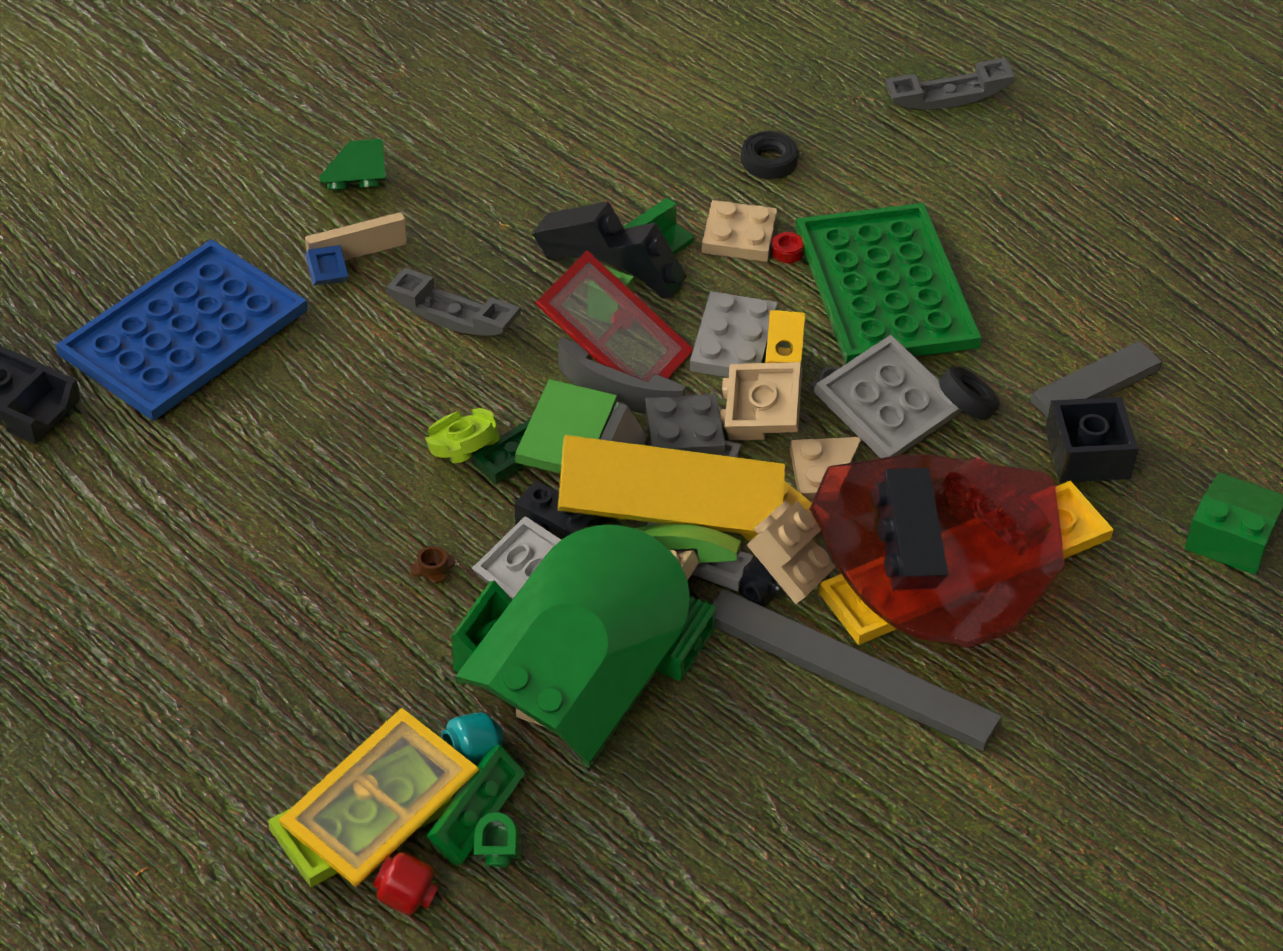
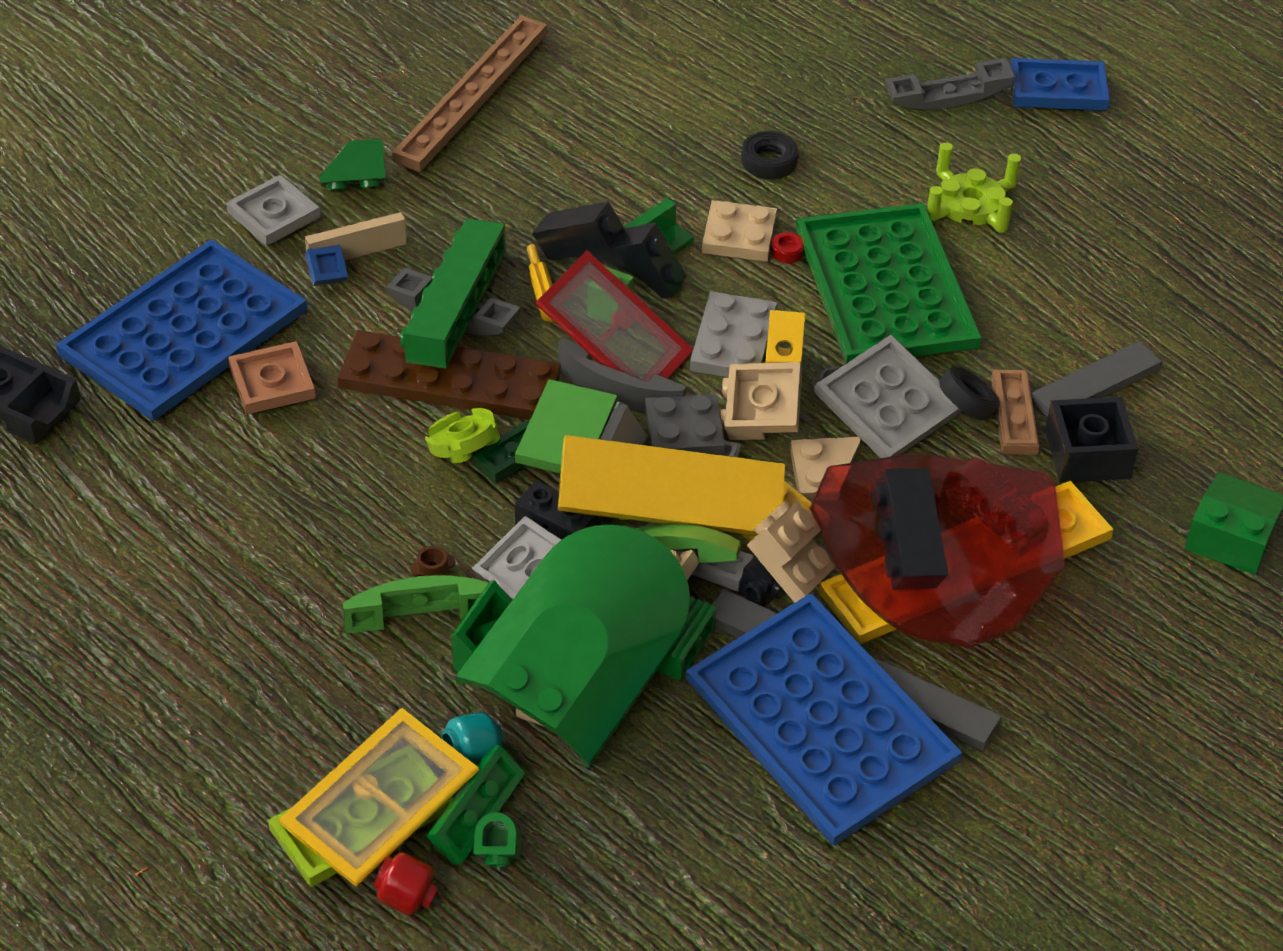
none -> light grey plate [226,175,321,246]
none -> nougat plate [228,341,316,415]
none -> reddish brown plate [338,330,561,420]
none -> bright green slope [342,575,489,634]
none -> medium nougat plate [392,15,547,172]
none -> green brick [400,218,506,368]
none -> yellow axle [527,244,553,322]
none -> blue plate [686,593,962,846]
none -> lime plate [927,142,1021,233]
none -> medium nougat tile [991,369,1039,455]
none -> blue plate [1010,58,1110,111]

